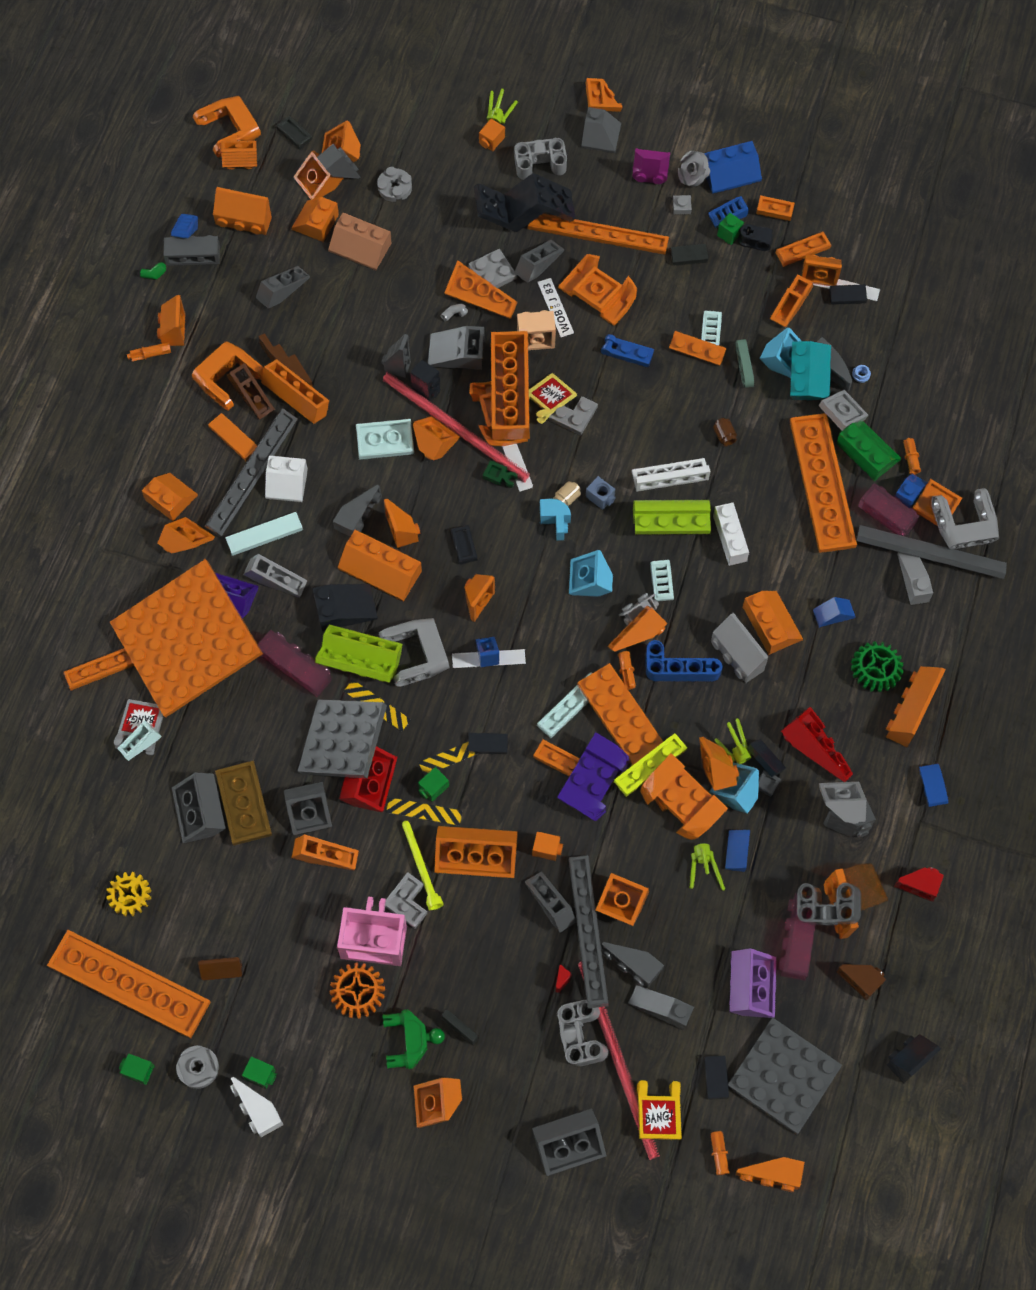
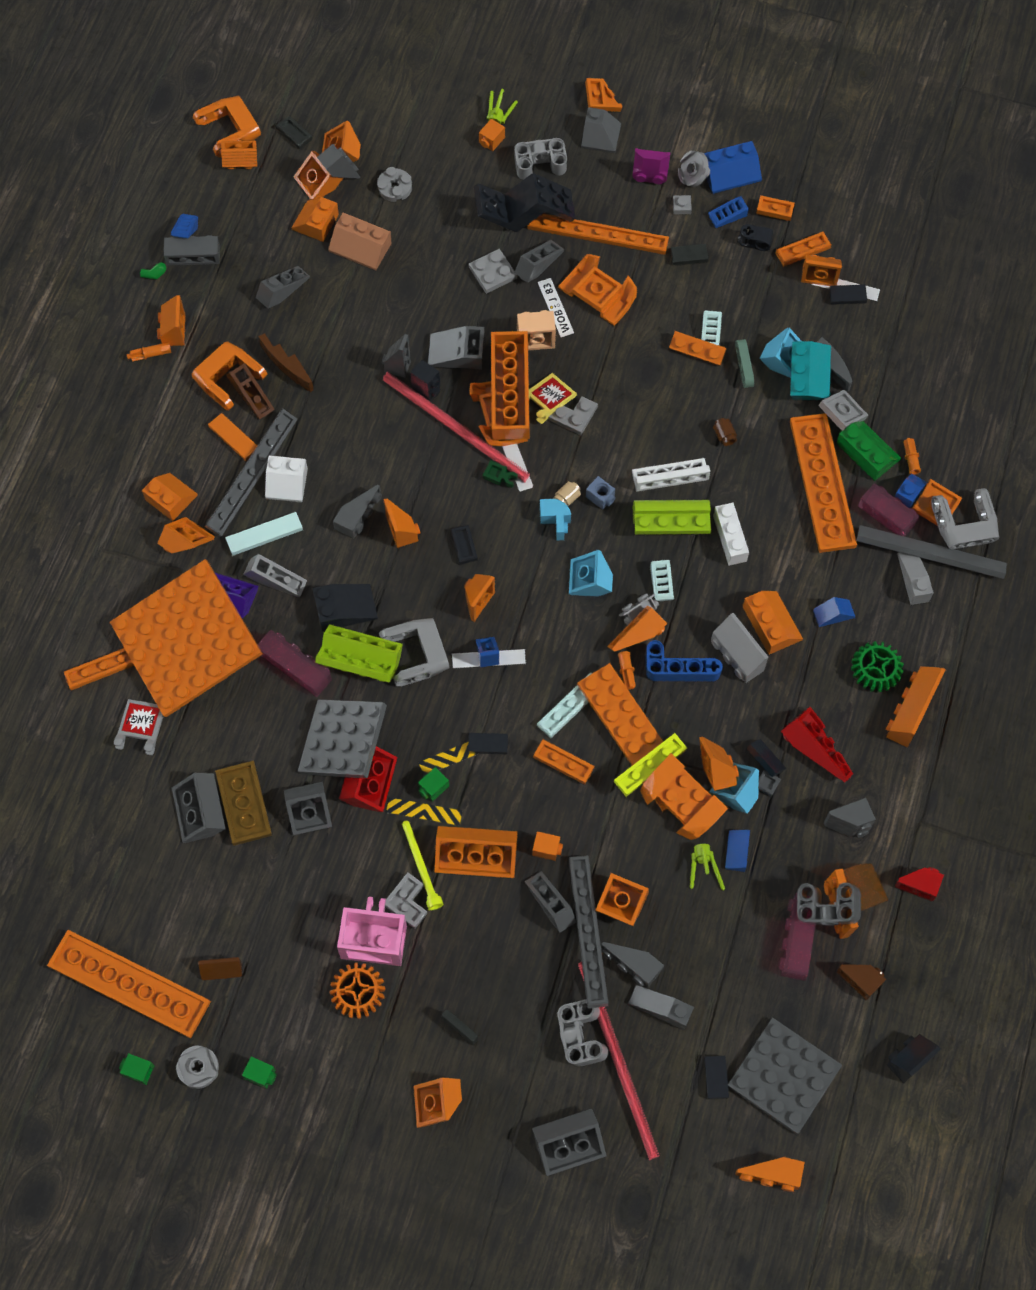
yellow gear [107,872,152,916] -> none
light aqua slope [117,720,162,761] -> none
orange slope [213,187,272,235] -> none
white slope [230,1077,283,1137] -> none
orange brick [261,359,329,424] -> none
orange slope [292,835,359,870] -> none
orange slope [338,530,422,602] -> none
sticker [344,680,411,731] -> none
light aqua tile [356,419,414,460] -> none
green connector [383,1009,445,1069] -> none
orange slope [413,416,460,460] -> none
light grey arm [441,303,468,321] -> none
orange wing [445,260,517,319] -> none
red slope [555,964,572,993] -> none
dark purple piece [557,732,630,821] -> none
blue plate [601,334,654,368] -> none
flag [637,1080,682,1140] -> none
orange axle [711,1131,730,1175] -> none
lime plant [714,718,751,764] -> none
green brick [717,213,744,245] -> none
medium lavender slope [729,948,776,1018] -> none
orange slope [770,274,813,328] -> none
light grey slope [819,782,867,824] -> none
light blue plate [852,365,871,383] -> none
blue slope [919,764,948,807] -> none

